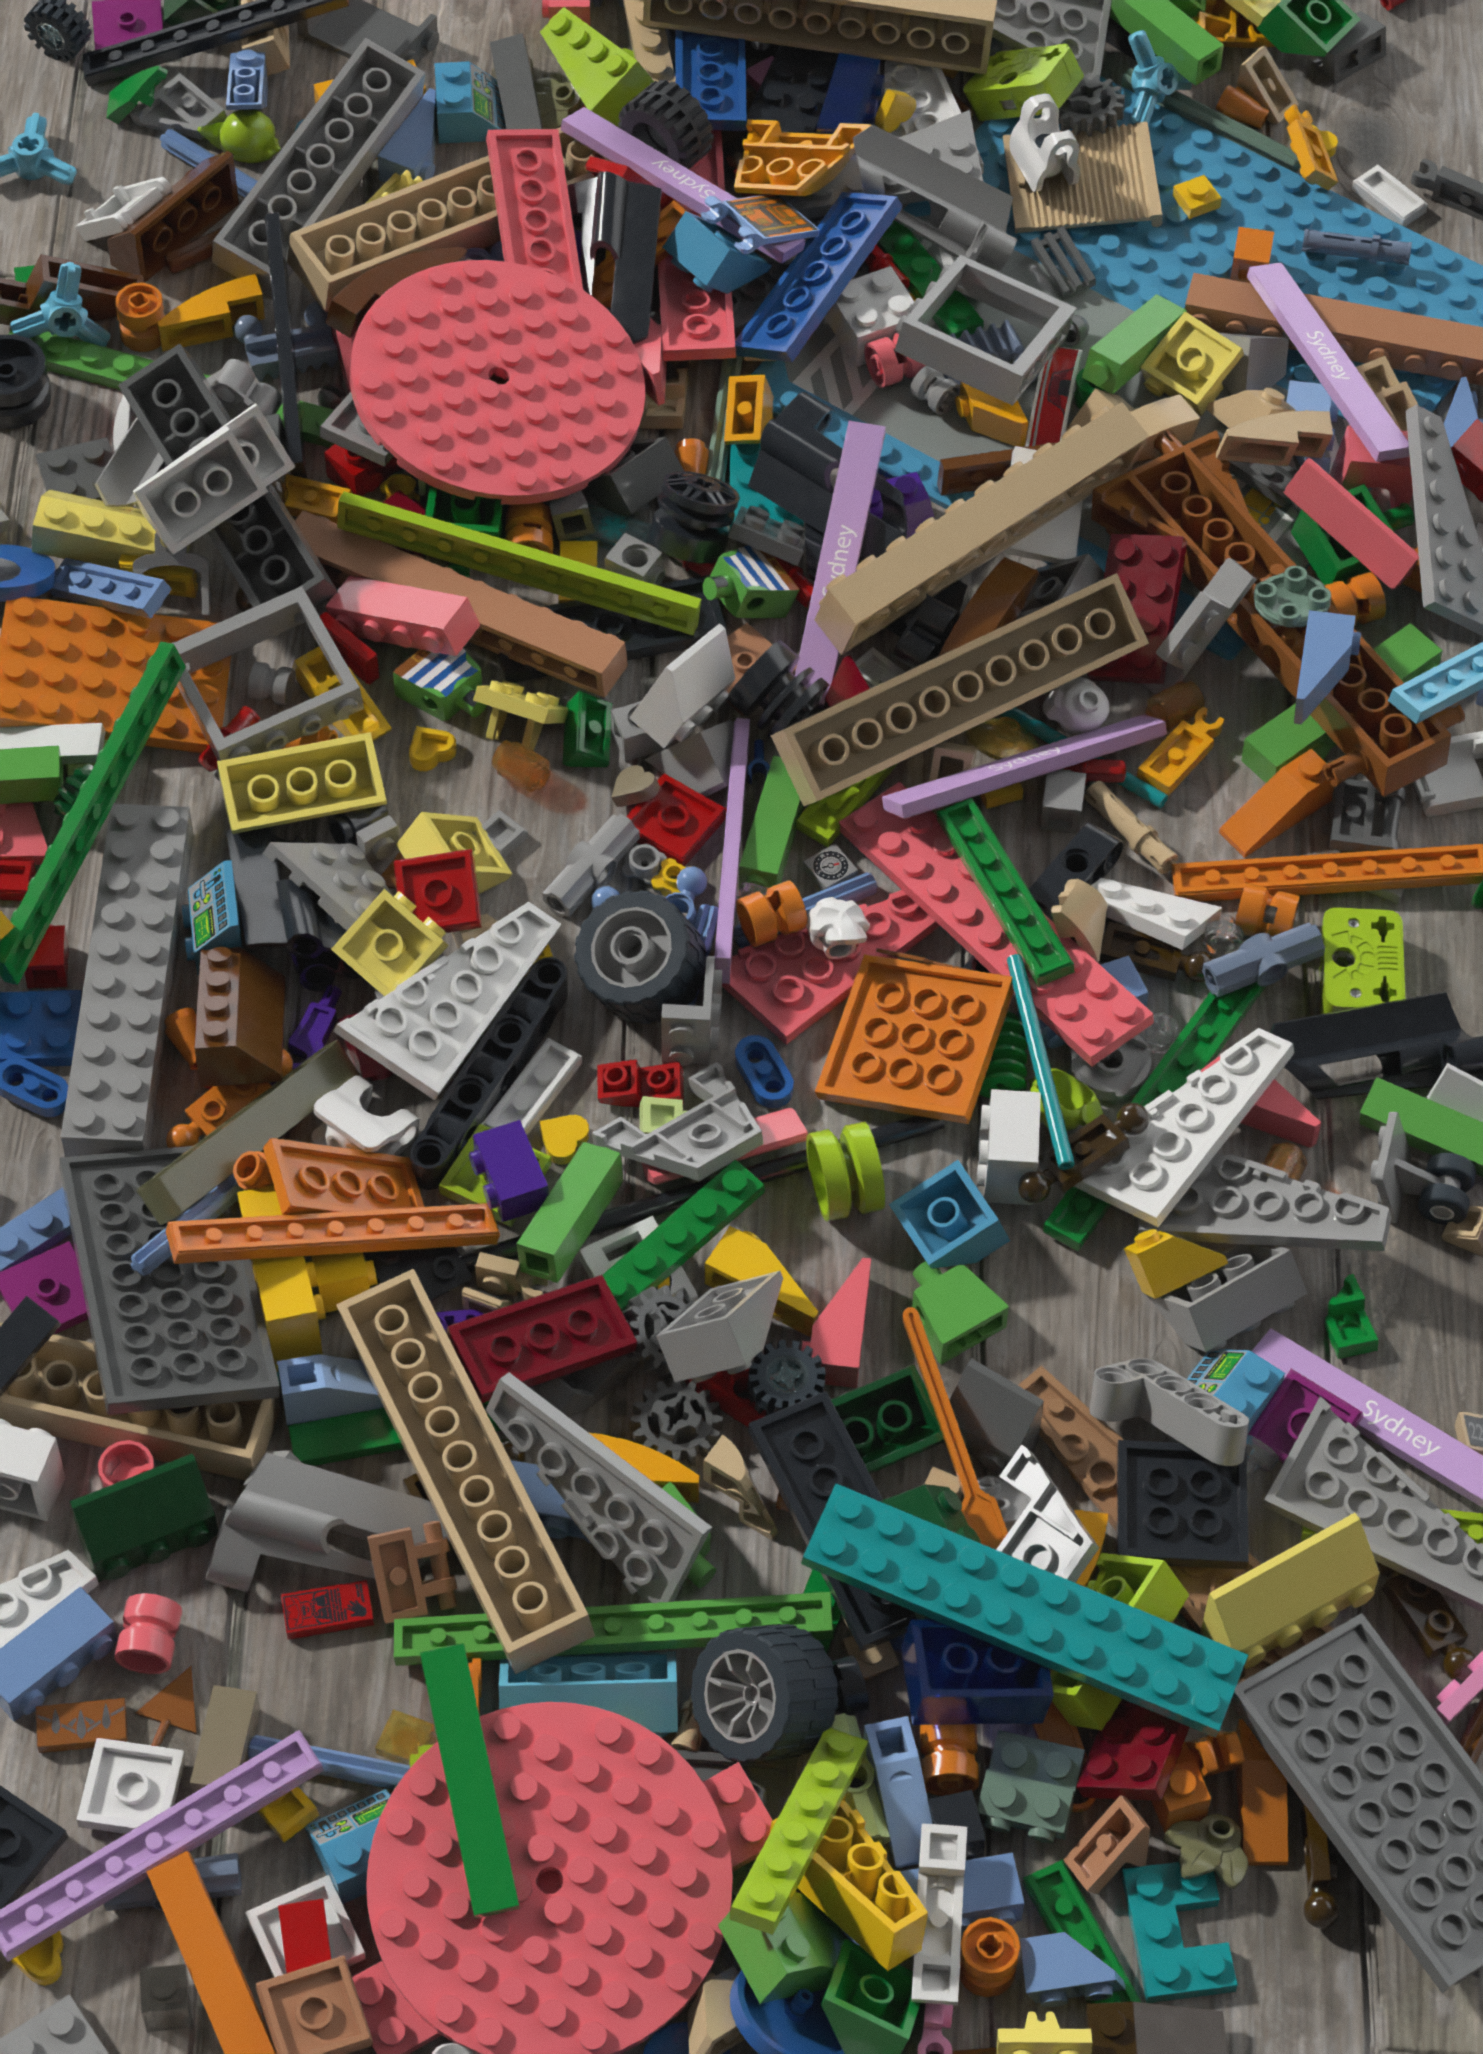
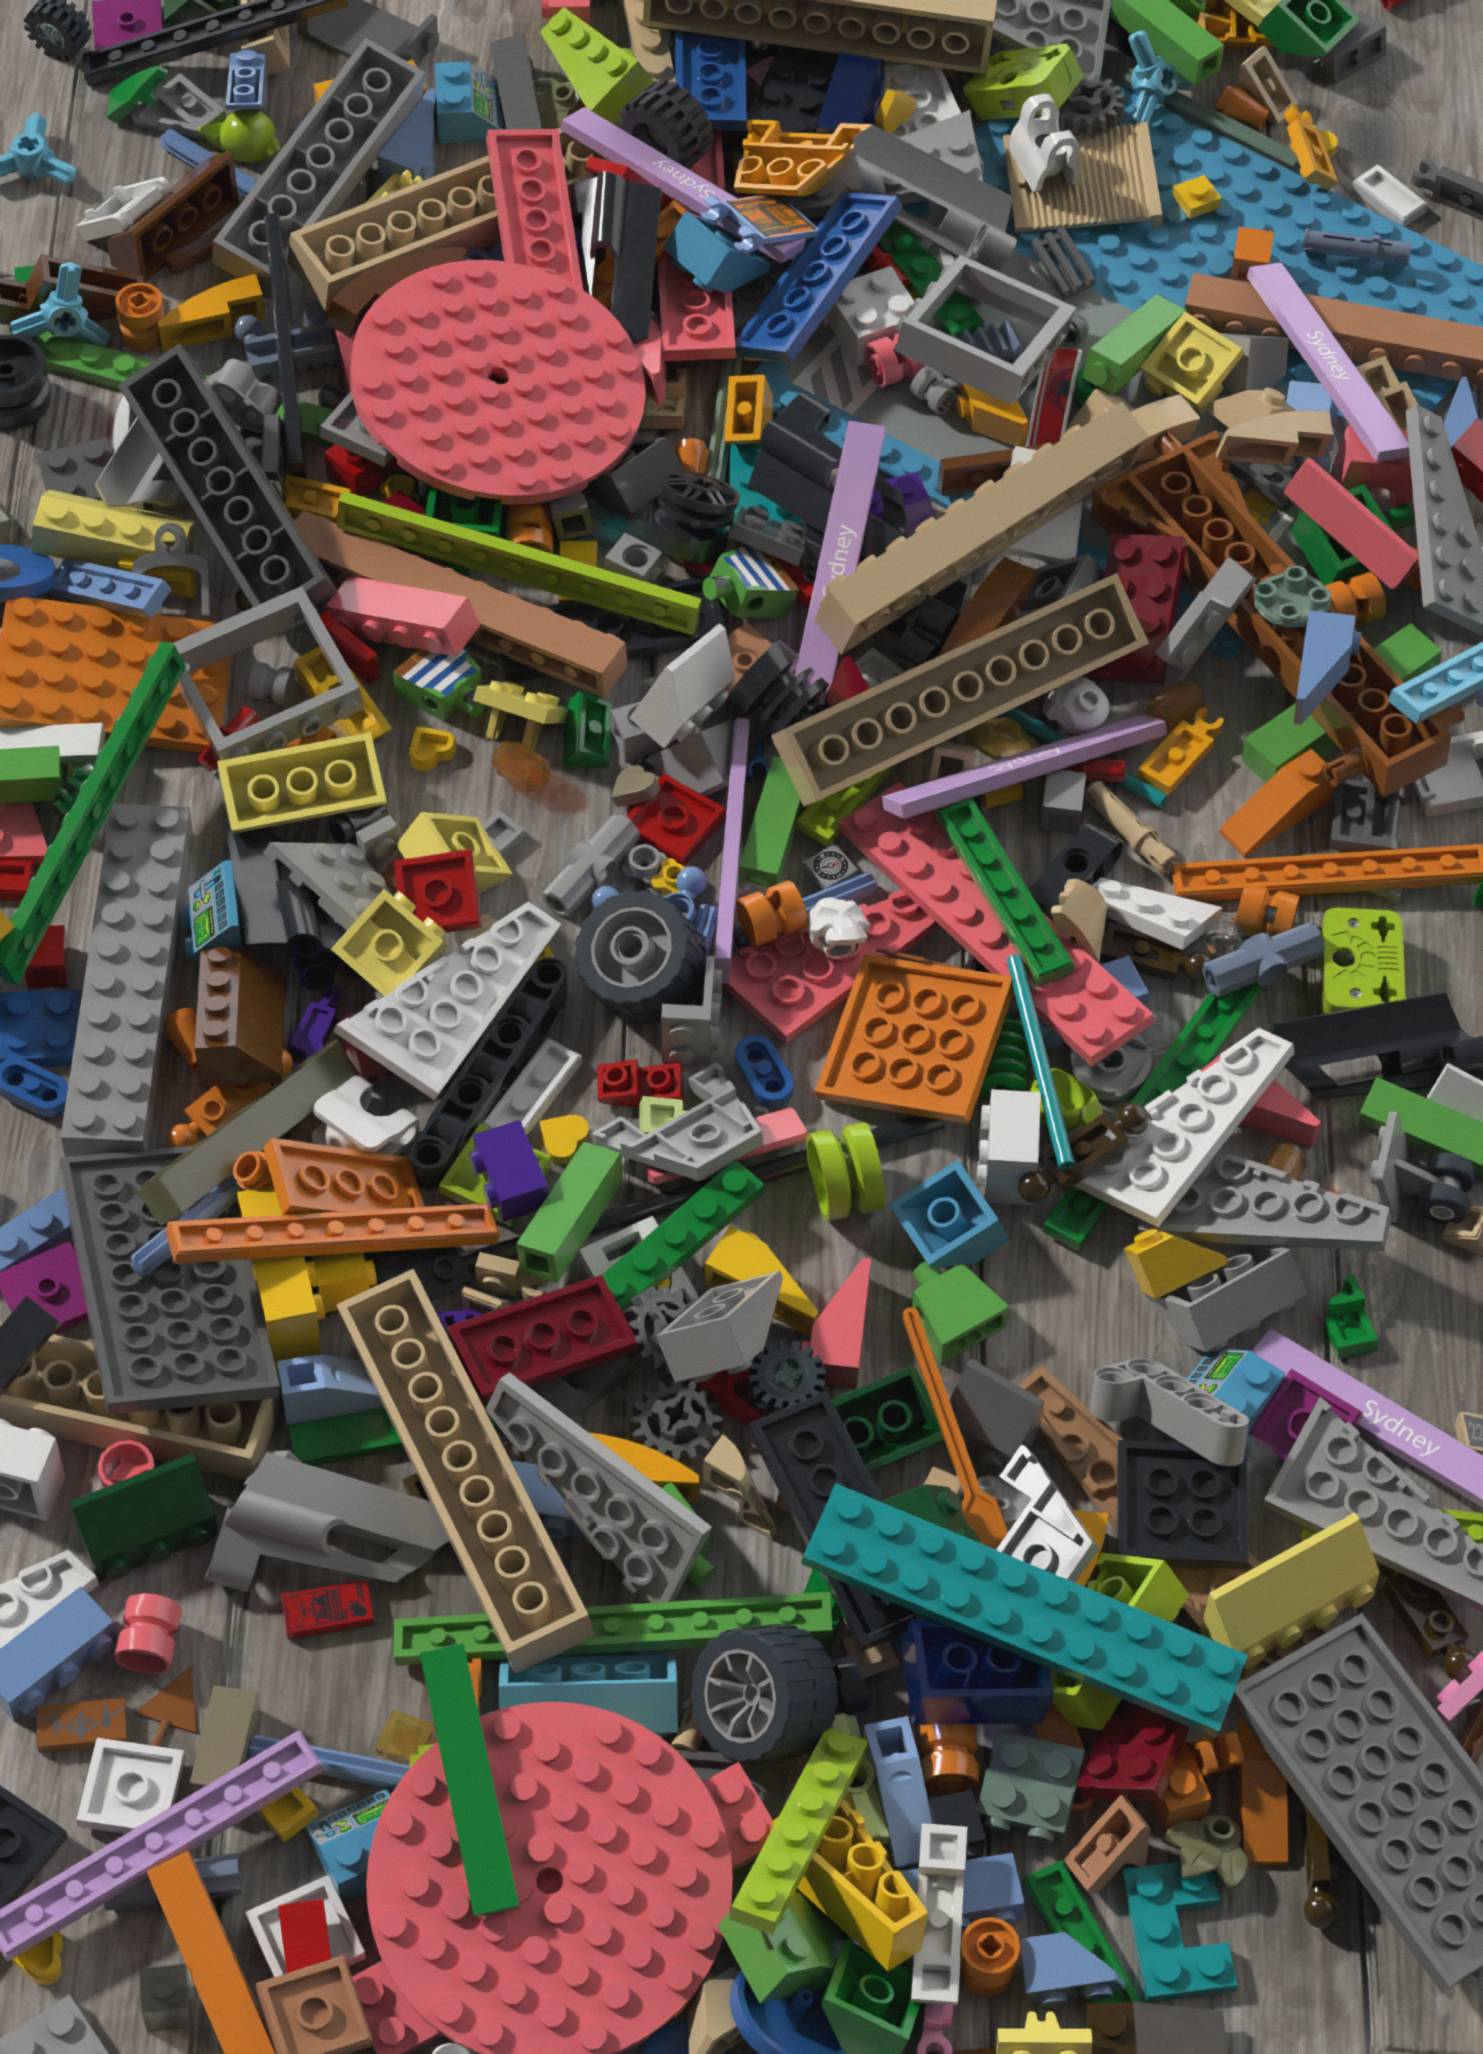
white slope [133,403,295,555] -> none
nougat plate [367,1521,458,1624] -> none

